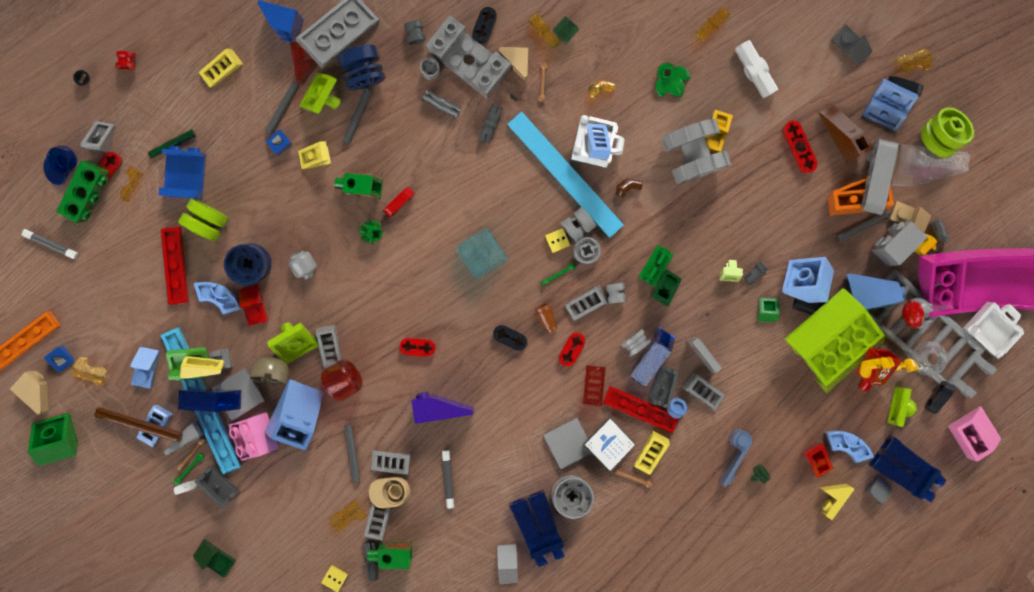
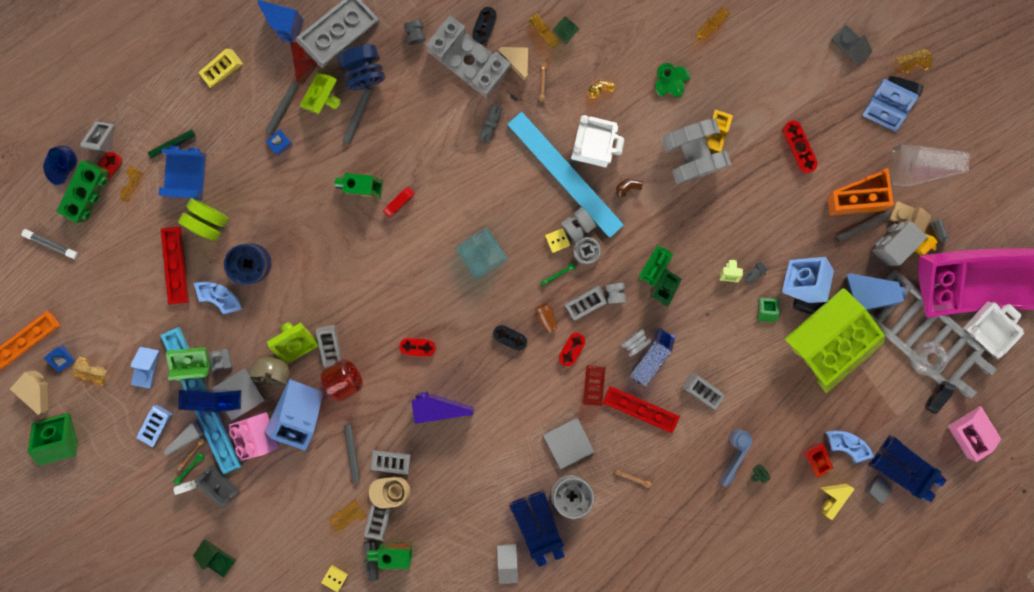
black hinge [73,70,90,86] -> none
reddish brown axle [94,407,183,442] -> none
red wheel [115,51,136,70] -> none
light yellow slope [180,356,224,378] -> none
red slope [239,284,268,326] -> none
light grey head [288,250,317,280] -> none
light yellow slope [298,141,331,169] -> none
green gear [358,219,384,244] -> none
light grey wheel [420,57,440,80] -> none
dark grey pin [422,90,461,119] -> none
dark grey bar [442,450,454,509] -> none
white tile [582,417,636,472] -> none
light blue slope [587,124,611,159] -> none
light yellow slope [634,431,670,475] -> none
dark grey hinge [648,365,679,409] -> none
medium blue tile [667,398,687,418] -> none
light grey tile [686,337,722,373] -> none
white piece [734,40,779,99] -> none
reddish brown slope [819,106,874,163] -> none
torso [856,348,918,392] -> none
light grey beam [861,139,898,215] -> none
lime tile [887,386,917,427] -> none
red piece [902,298,934,329] -> none
lime wheel [921,107,974,158] -> none

